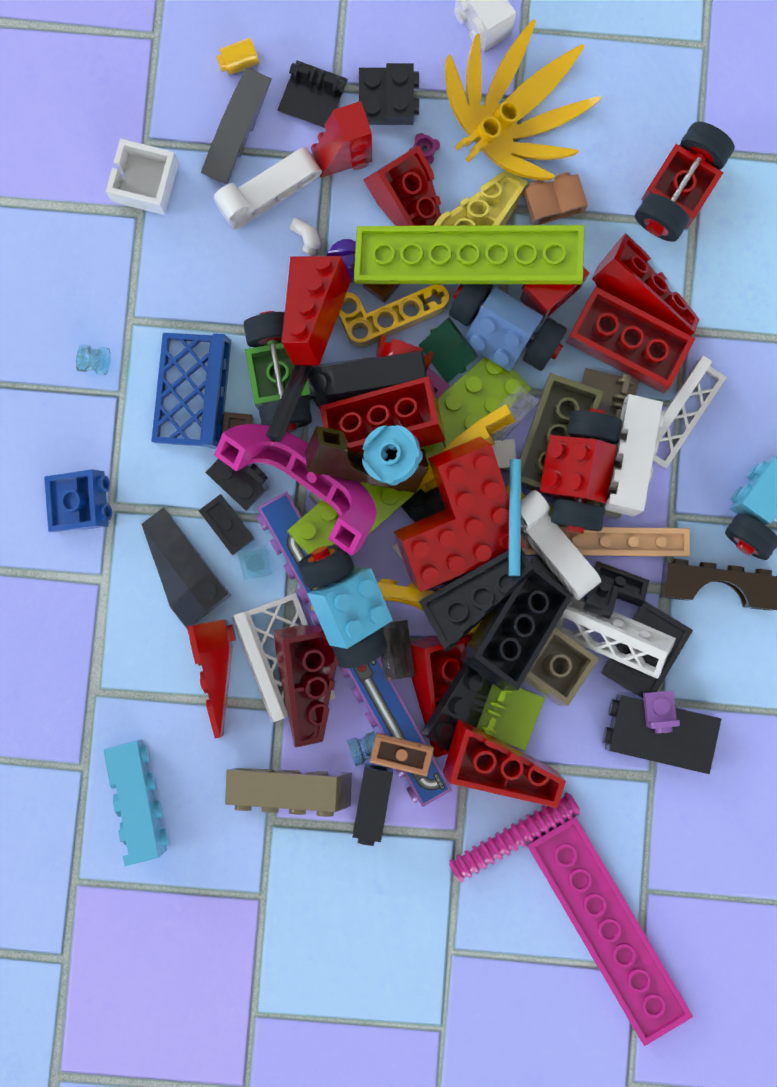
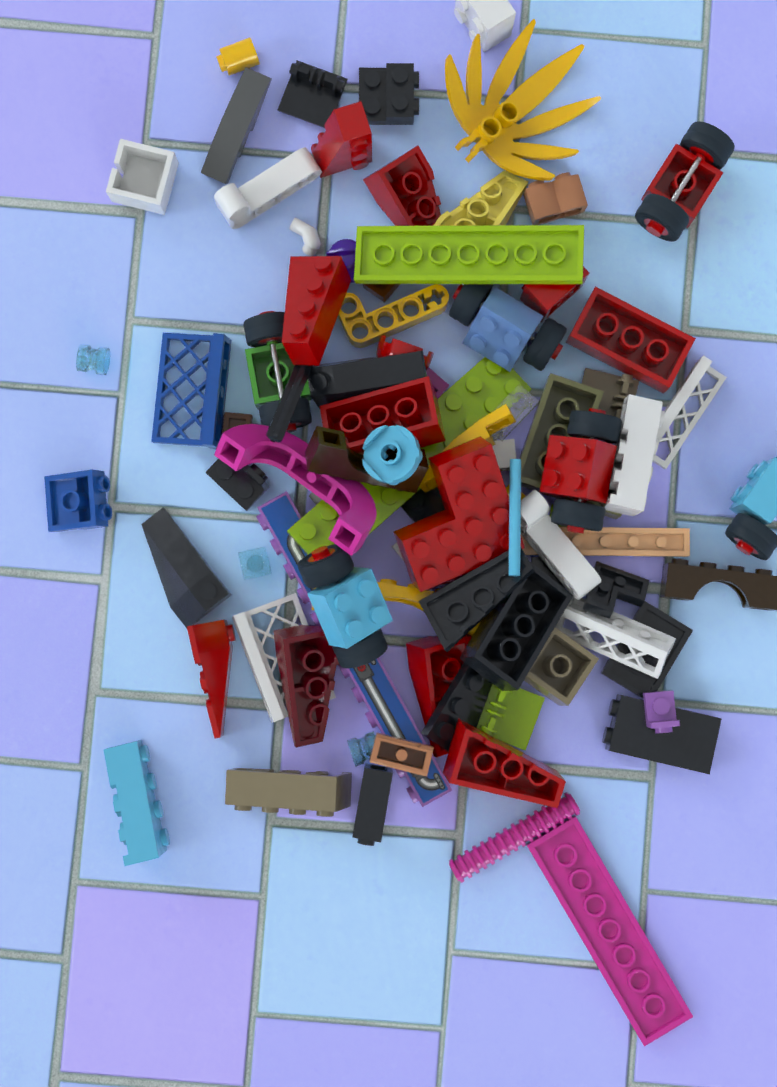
black plate [198,494,255,556] -> none
clear smoke panel [381,620,415,681] -> none
magenta plate [409,133,440,165] -> none
clear green piece [418,317,479,383] -> none
red wedge [592,233,699,336] -> none

